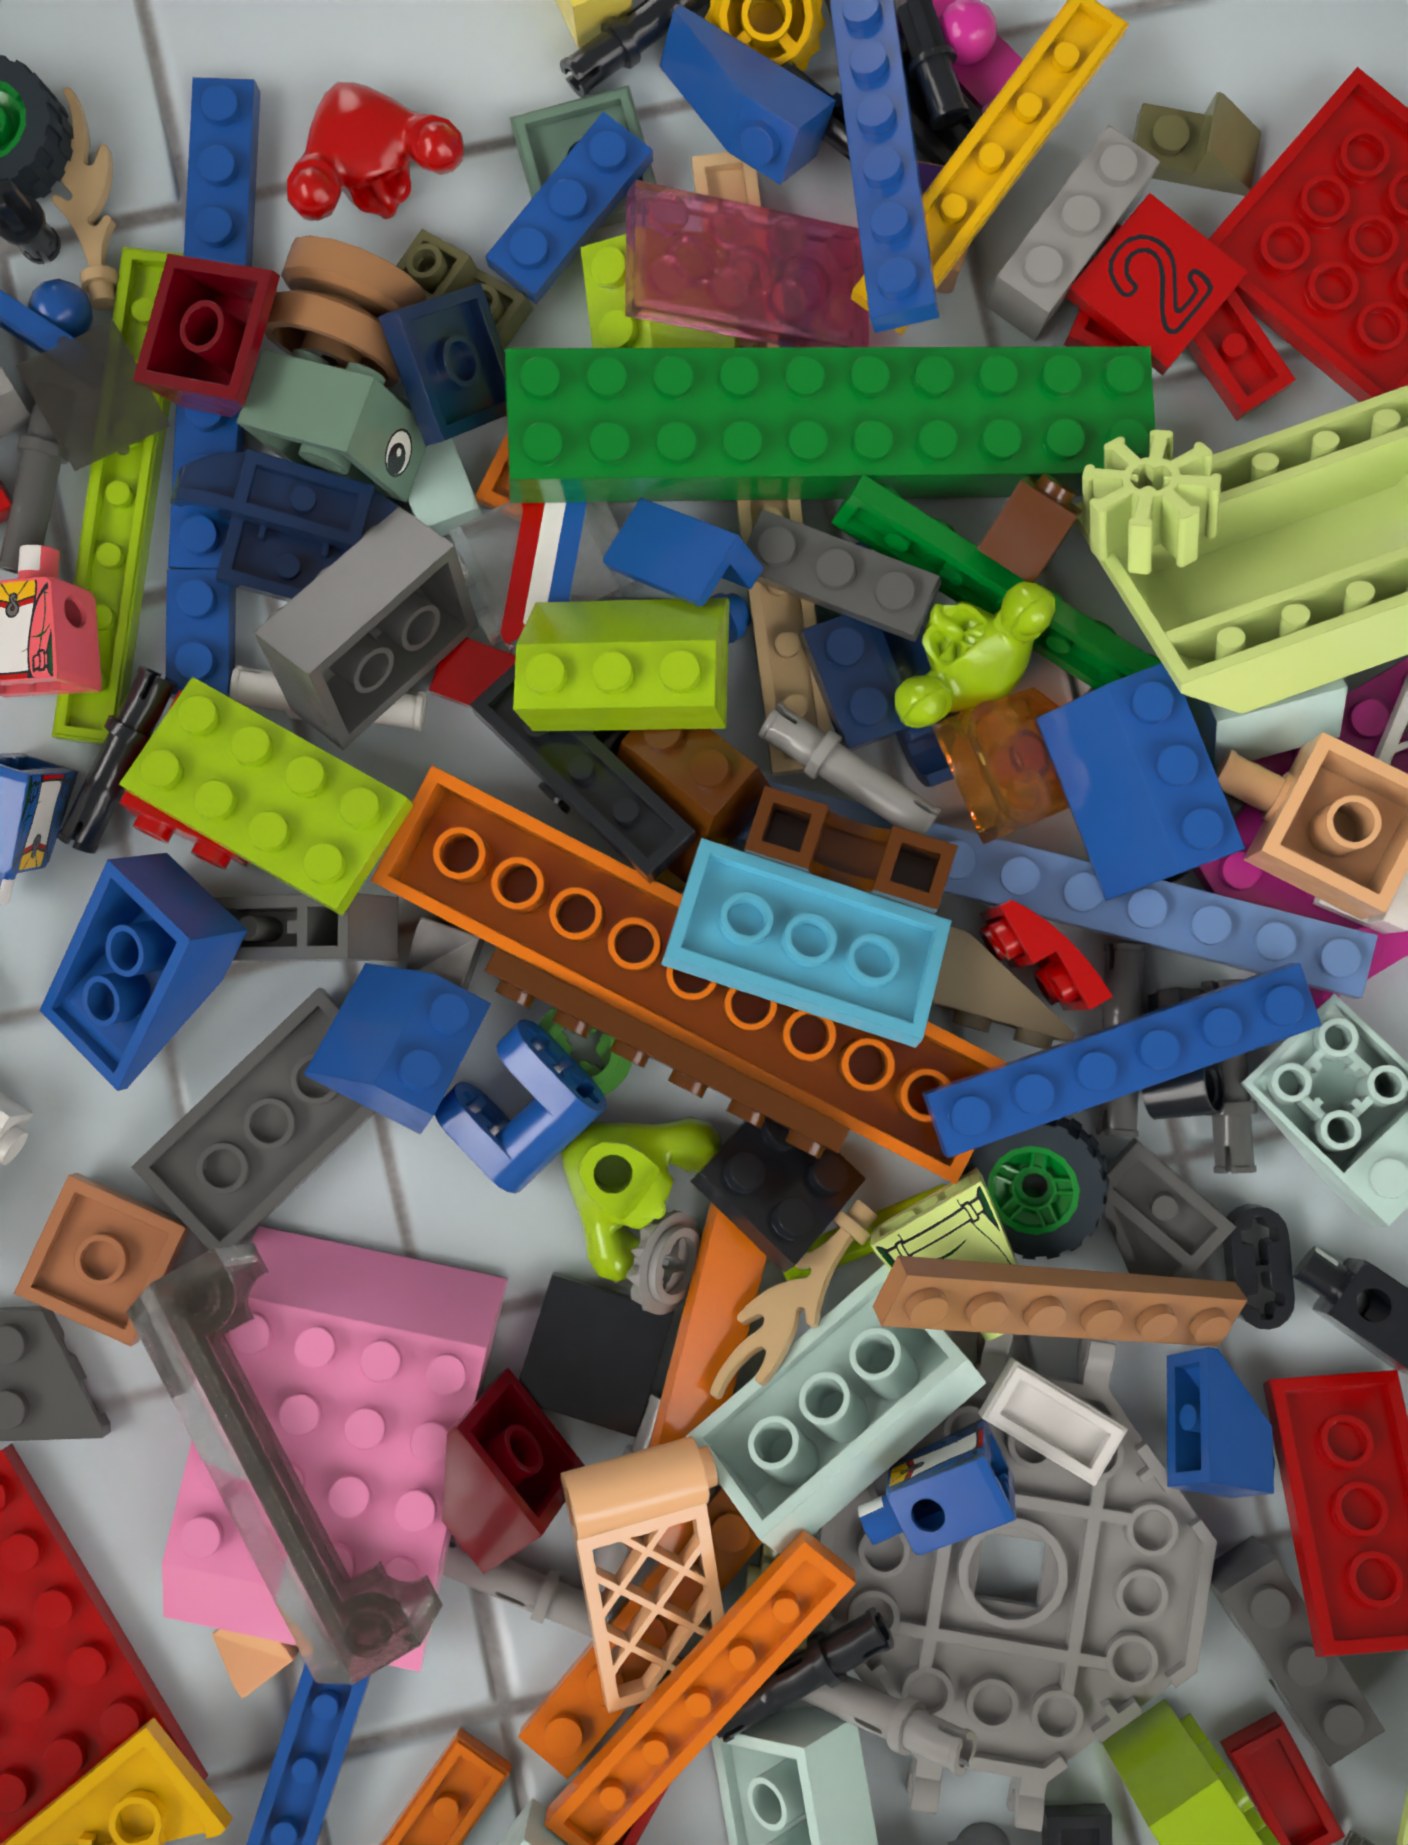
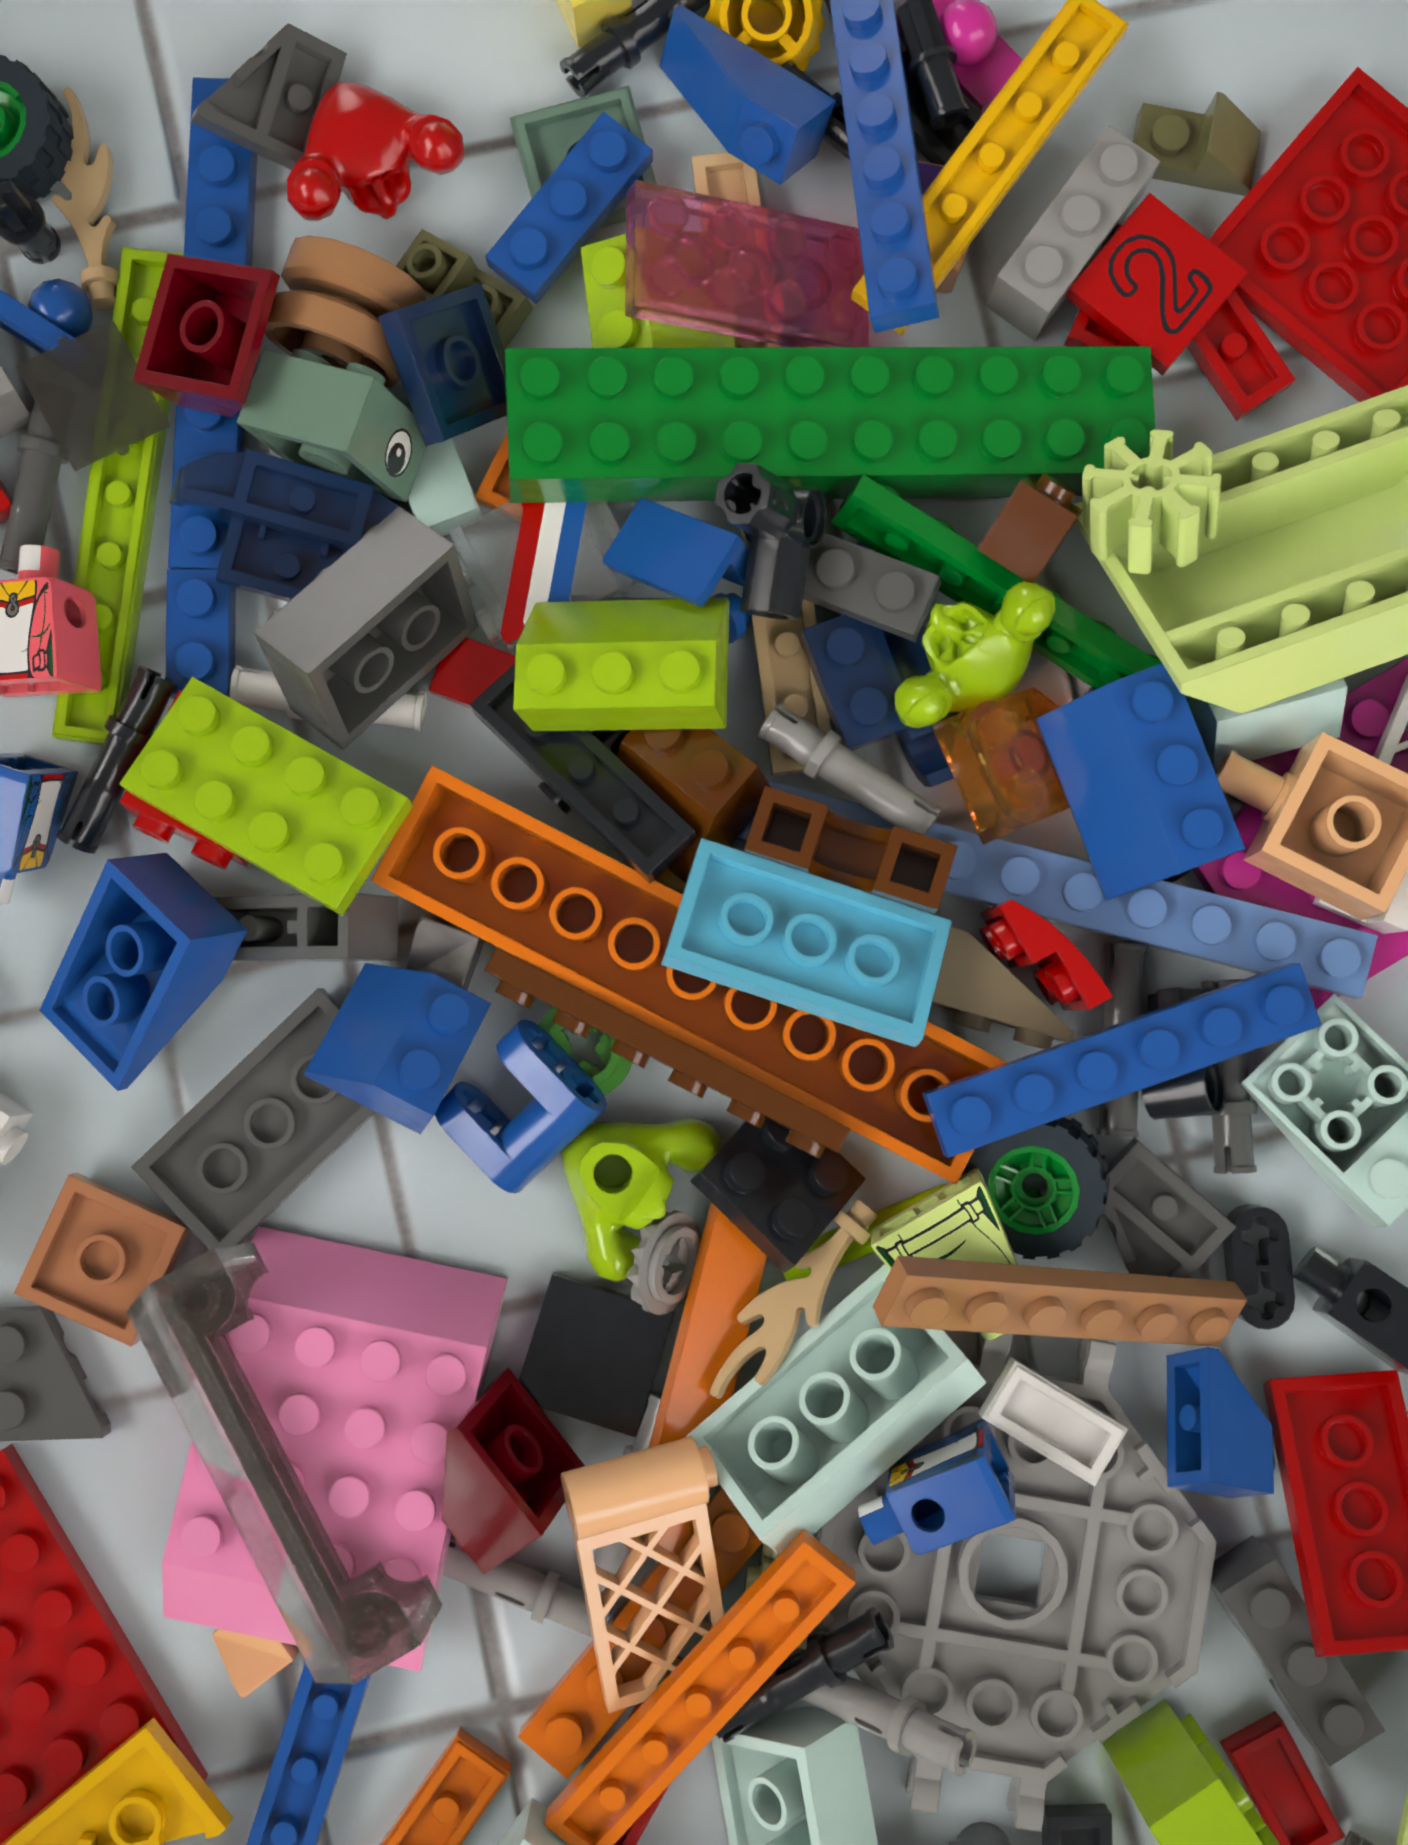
none -> dark grey wing [190,23,347,170]
none -> black piece [715,463,827,621]

